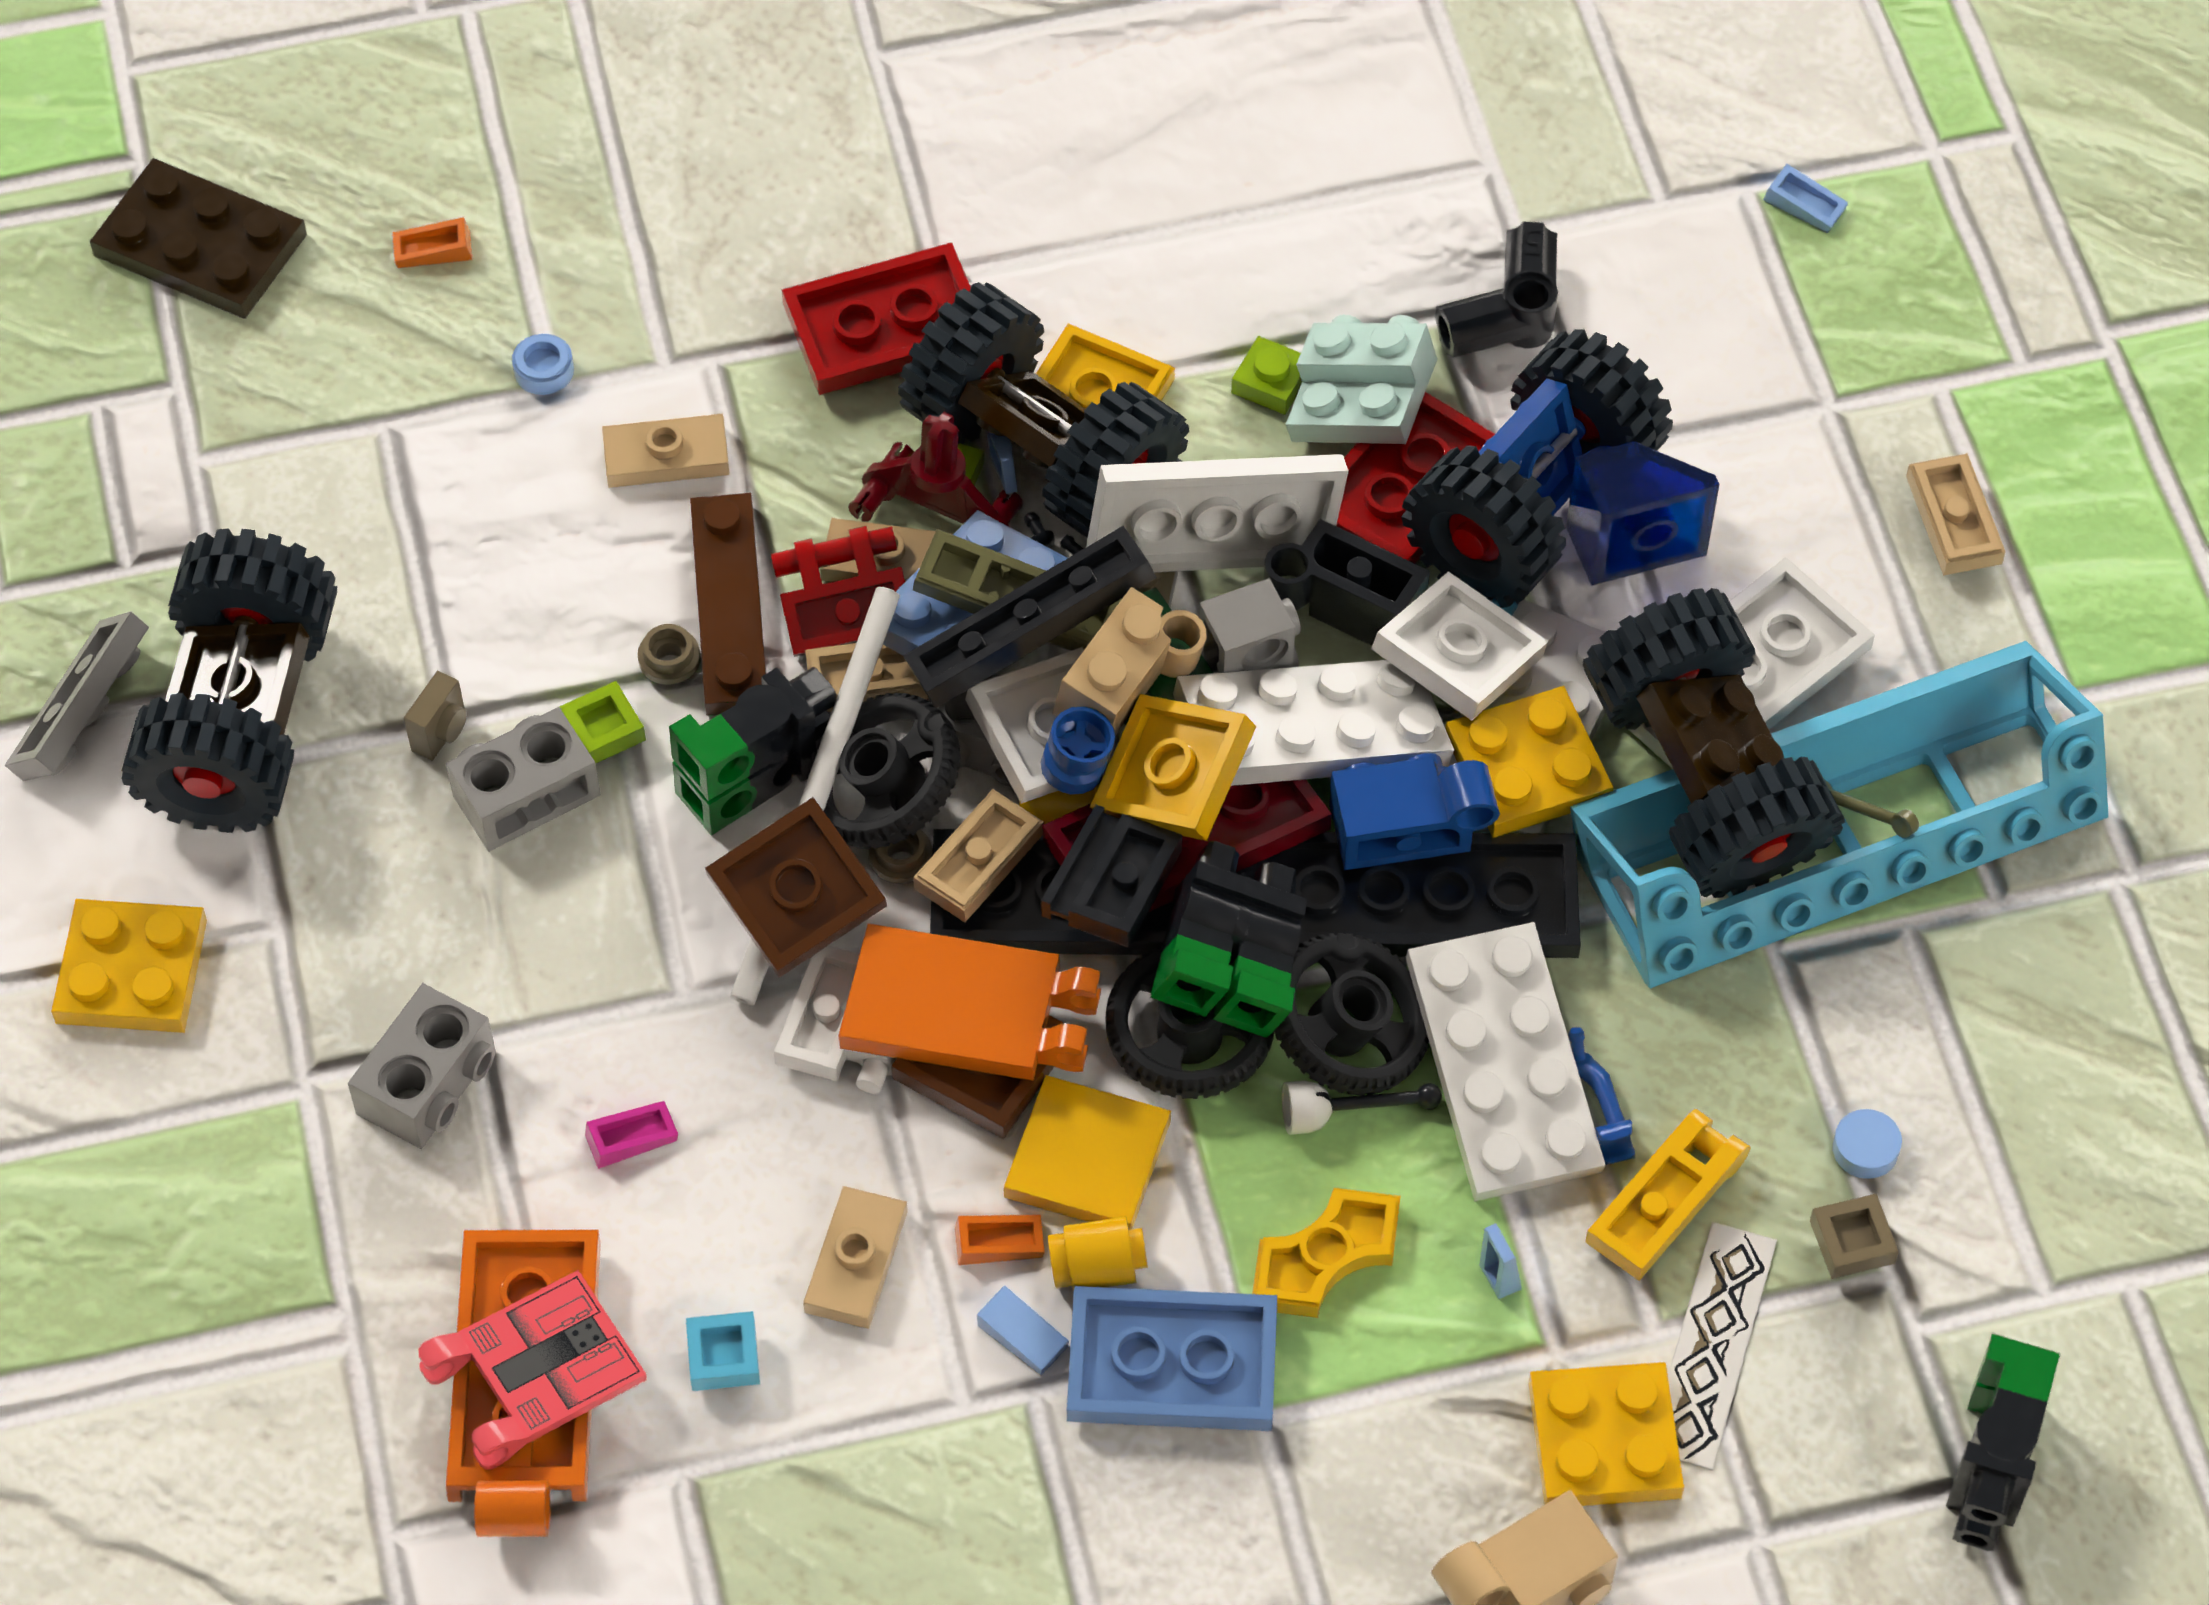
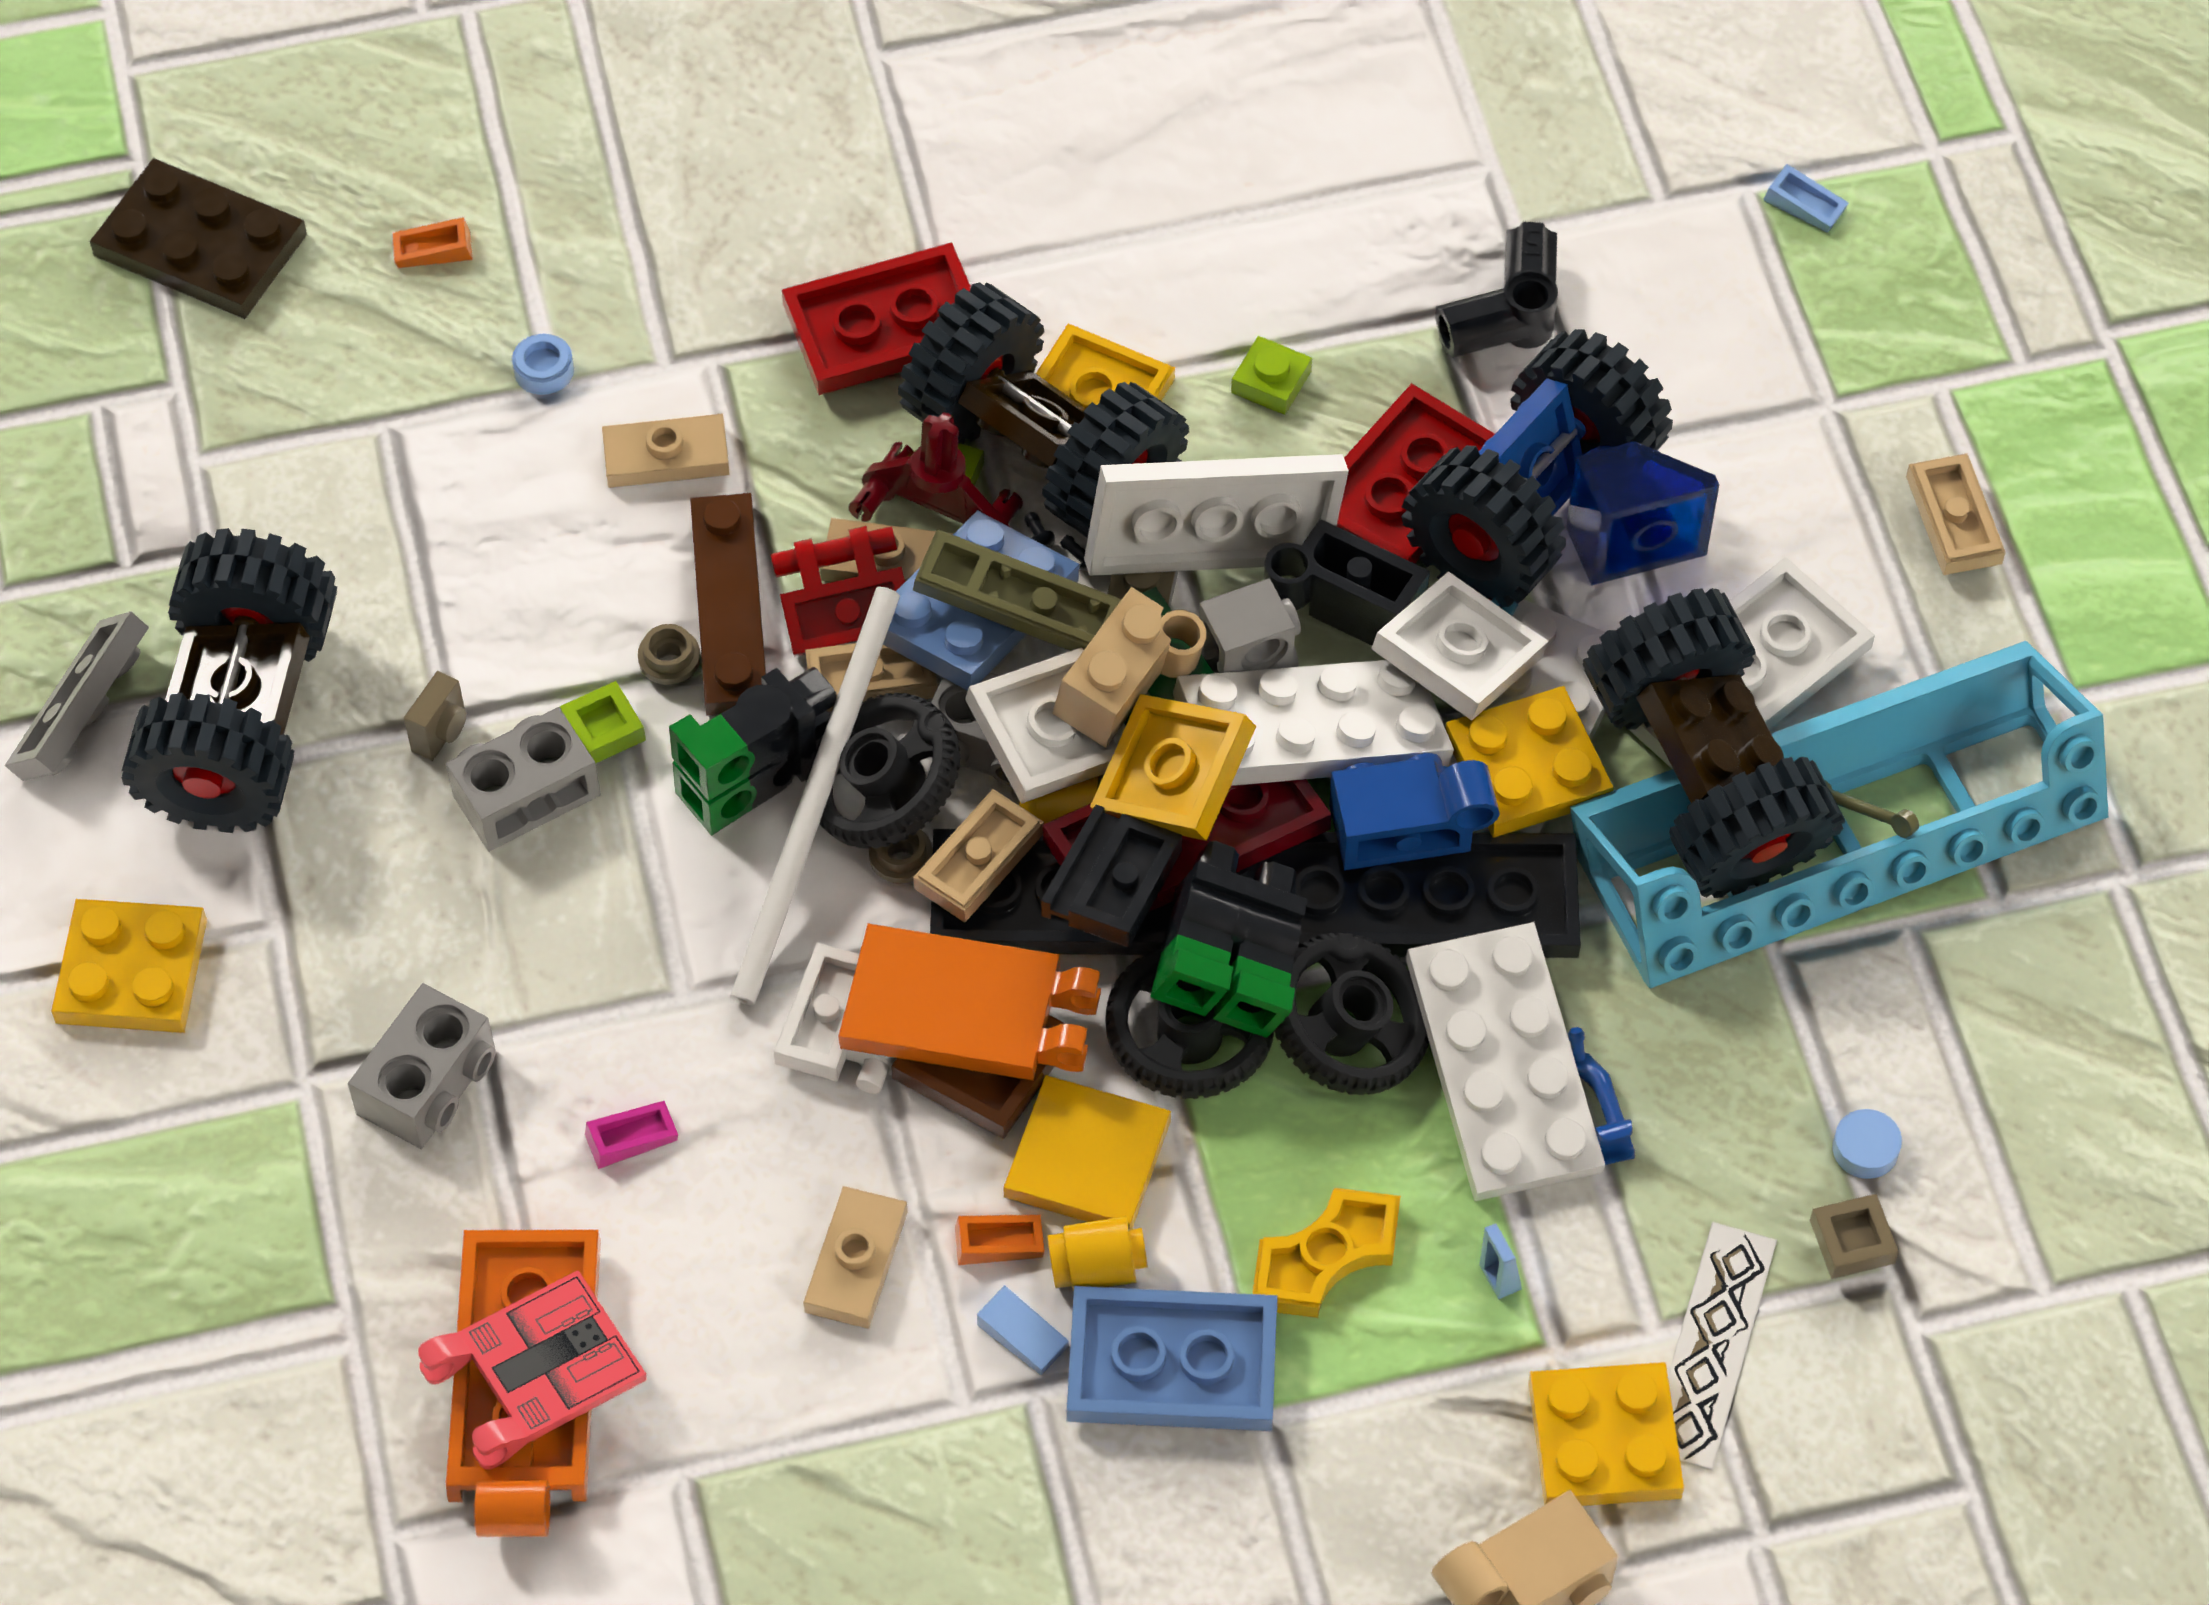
medium azure plate [686,1311,760,1391] -> none
reddish brown plate [705,797,887,978] -> none
black plate [903,526,1157,709] -> none
light blue piece [986,431,1017,494] -> none
blue wheel [1040,707,1115,795] -> none
hinge [1282,1080,1442,1135] -> none
light aqua plate [1286,315,1437,444] -> none
yellow plate [1585,1109,1751,1281] -> none
black hips [1946,1333,2060,1551] -> none

